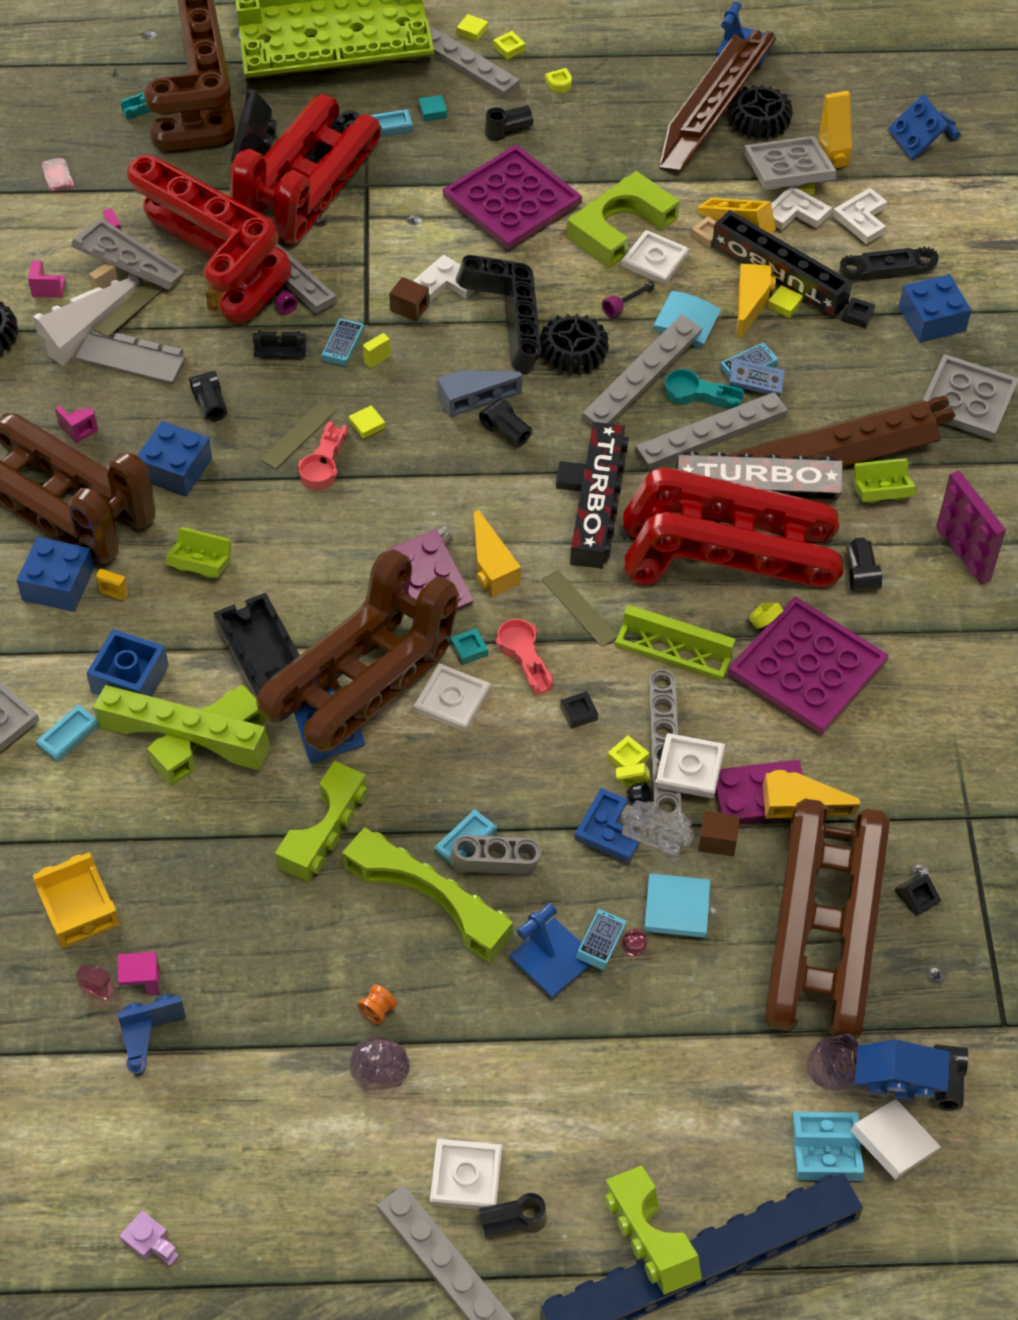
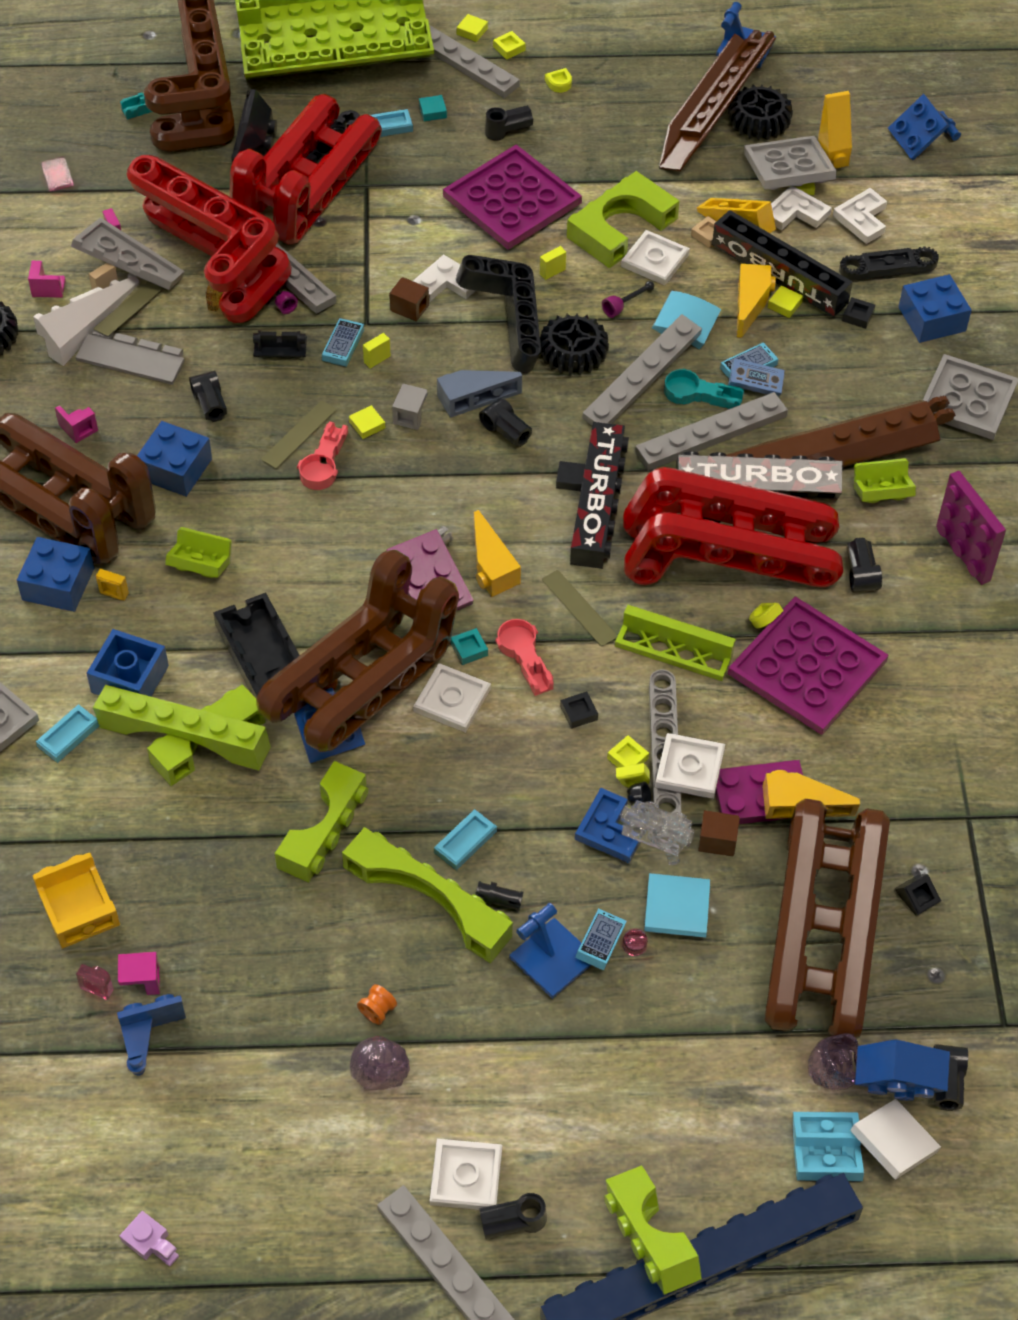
light grey beam [449,835,541,875] -> none
none -> light grey panel [392,384,427,430]
none -> black pin [476,881,524,911]
none -> neon yellow tile [540,246,566,280]

